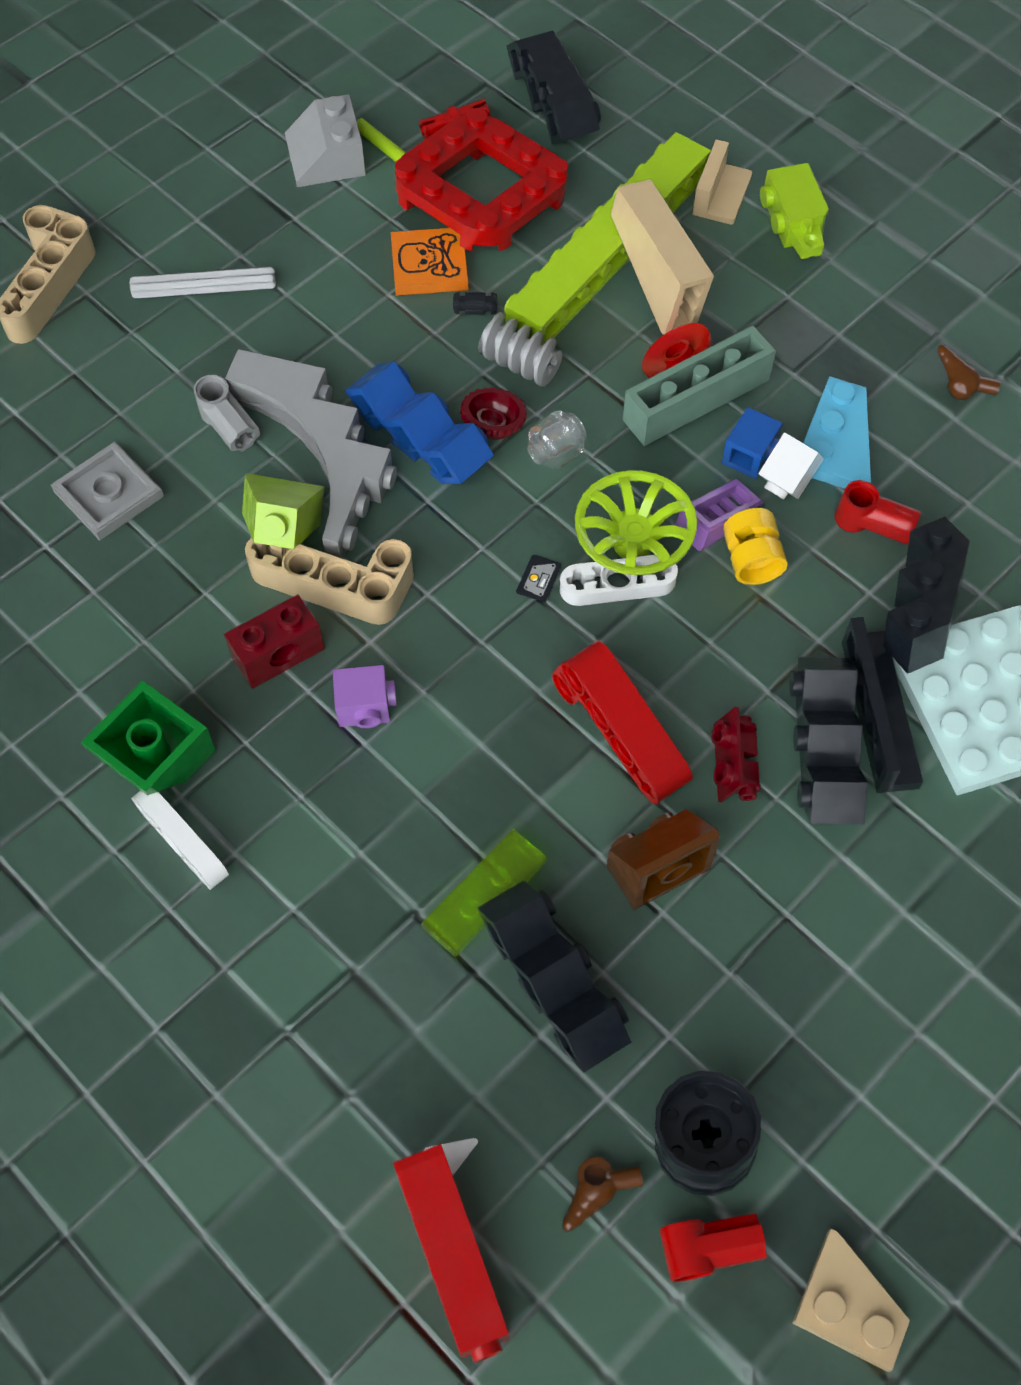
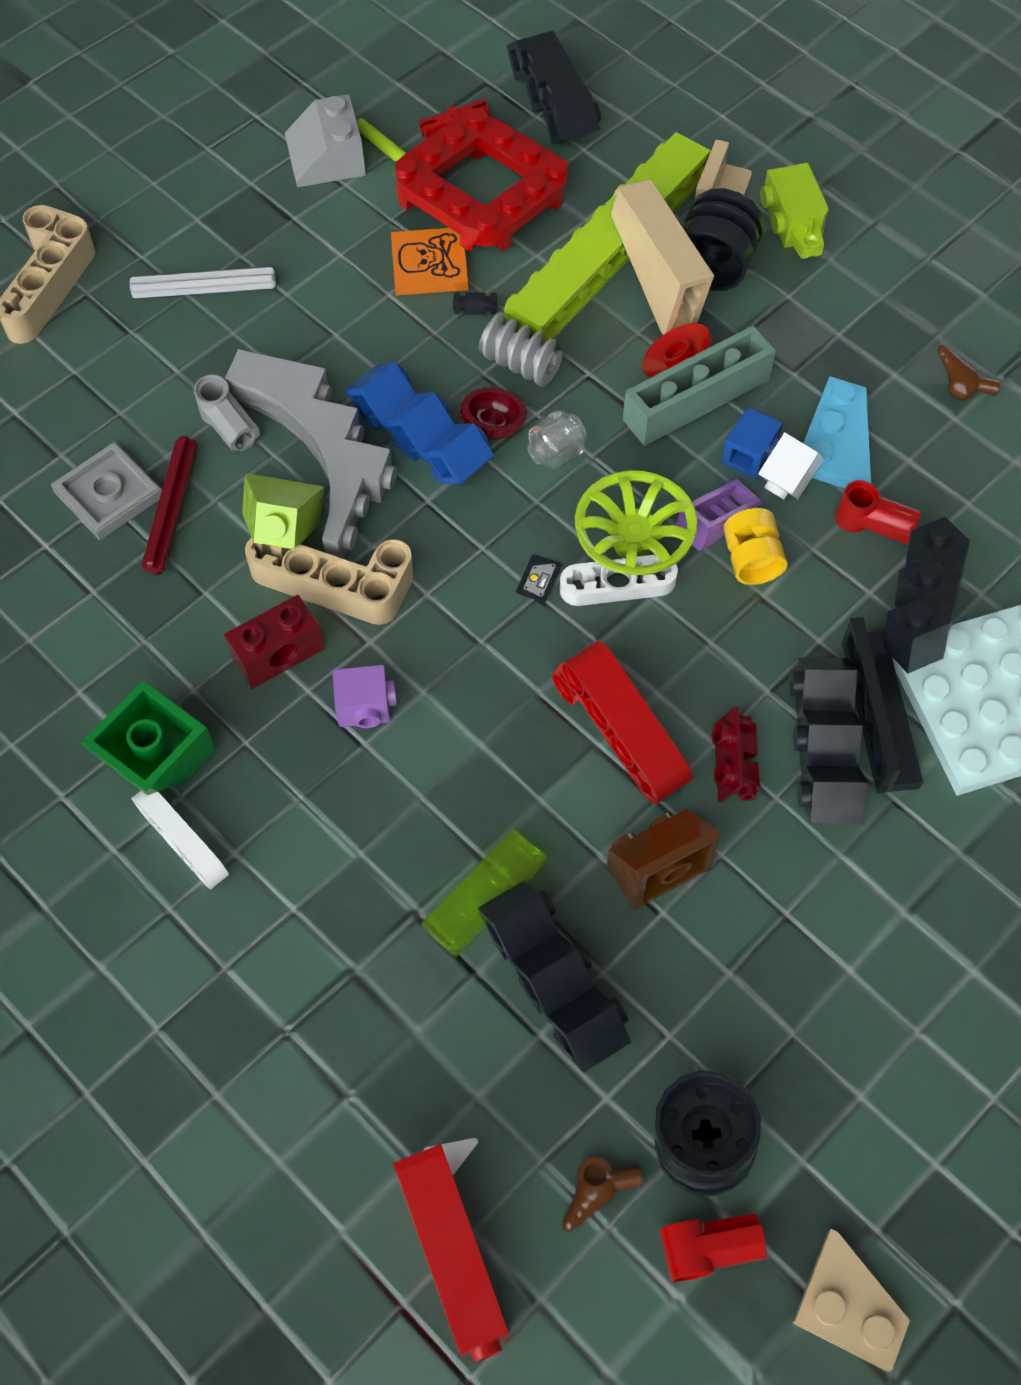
none -> dark red axle [142,436,198,575]
none -> black wheel [682,188,765,291]

